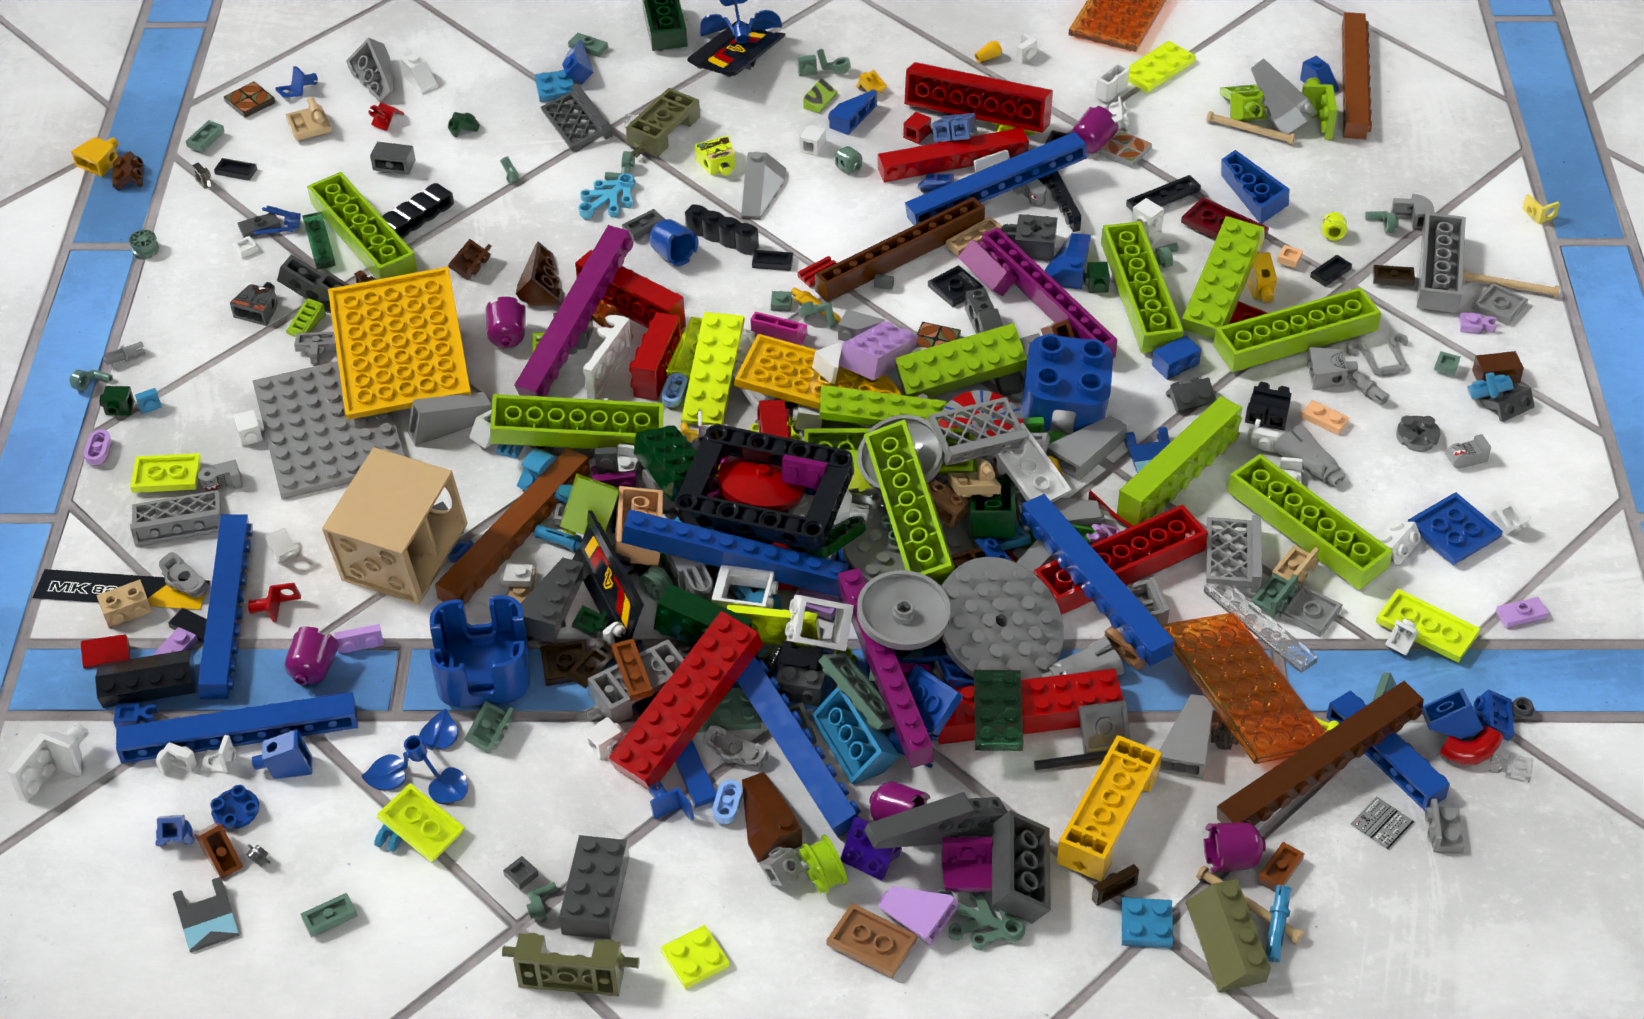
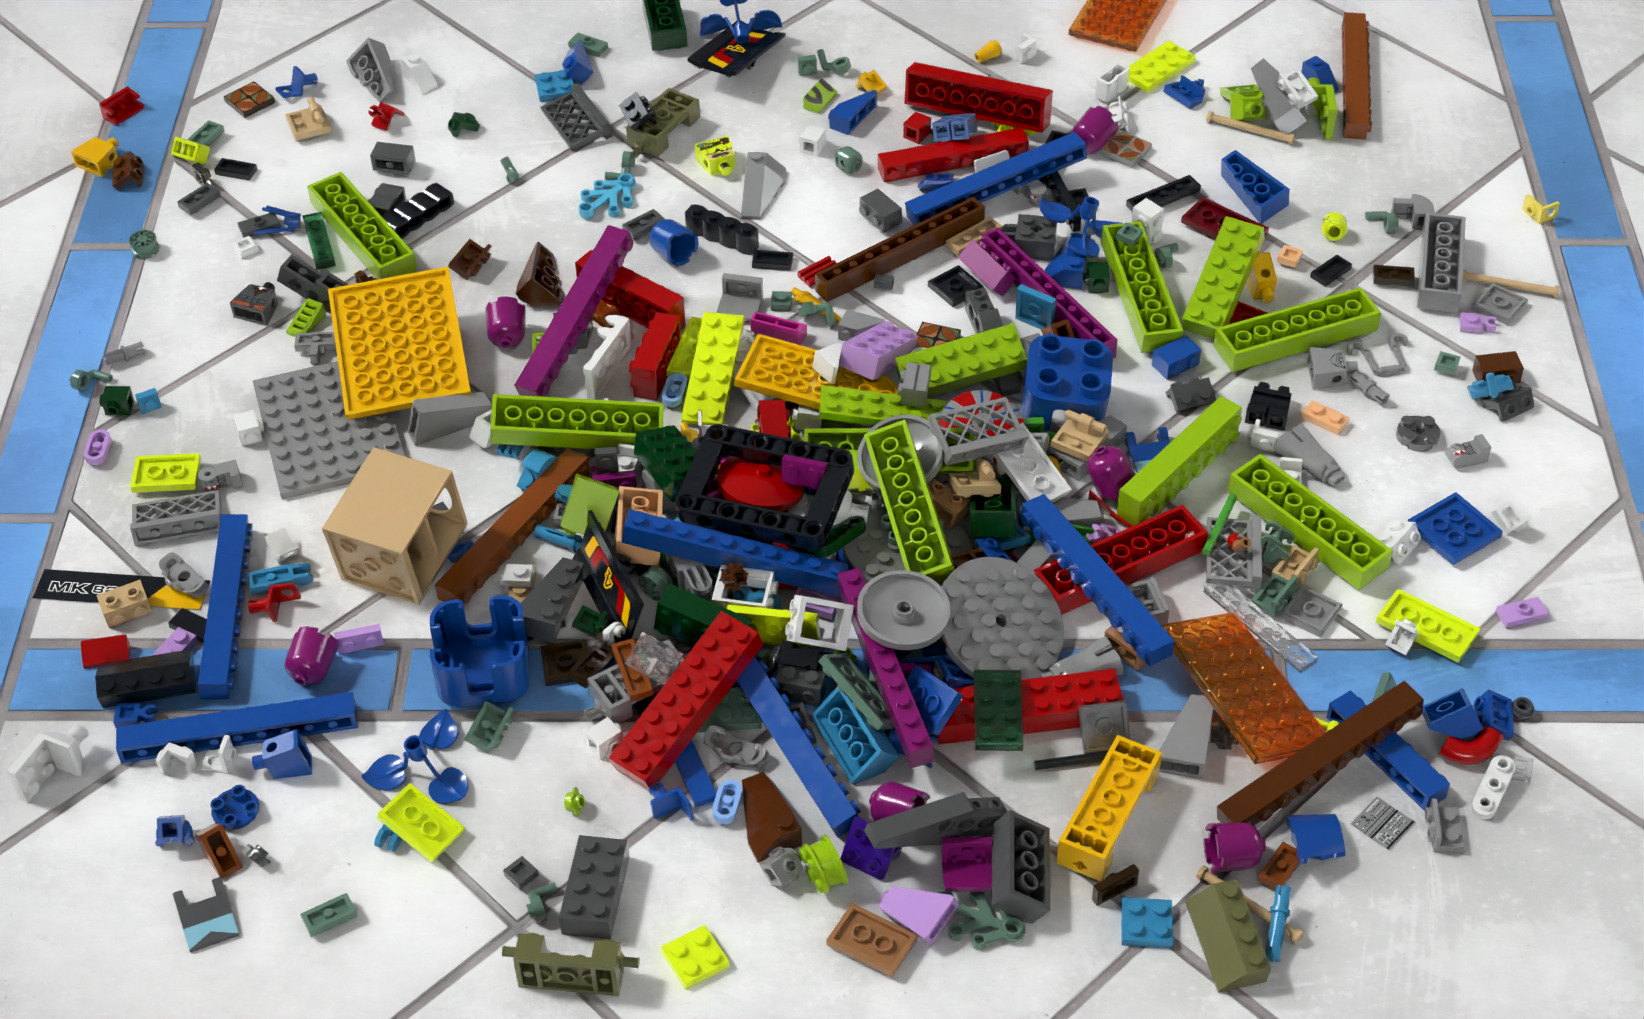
none -> red hinge [99,86,144,126]
none -> neon yellow slope [171,136,210,165]
none -> dark grey plate [177,183,221,215]
none -> dark azure hinge [248,562,313,595]
none -> dark grey brick [368,183,406,217]
none -> lime plate [564,787,585,816]
none -> bracket [619,92,657,131]
none -> clear brick [625,631,683,685]
none -> light grey bracket [716,273,763,322]
none -> reddish brown gear [719,563,749,591]
none -> dark grey brick [859,189,902,232]
none -> light grey brick [897,362,932,408]
none -> dark azure plate [1015,284,1056,329]
none -> blue plant [1039,196,1123,258]
none -> tan plate [1051,410,1109,462]
none -> black plate [1069,188,1088,206]
none -> magenta cylinder [1087,446,1136,501]
none -> sand green plate [1116,222,1143,247]
none -> blue slope [1163,75,1205,108]
none -> bright green bar [1202,494,1237,556]
none -> medium nougat arm [1227,533,1251,553]
none -> sand green piece [1261,521,1295,563]
none -> white bracket [1277,68,1318,110]
none -> blue slope [1287,814,1345,864]
none -> white plate [1472,755,1515,820]

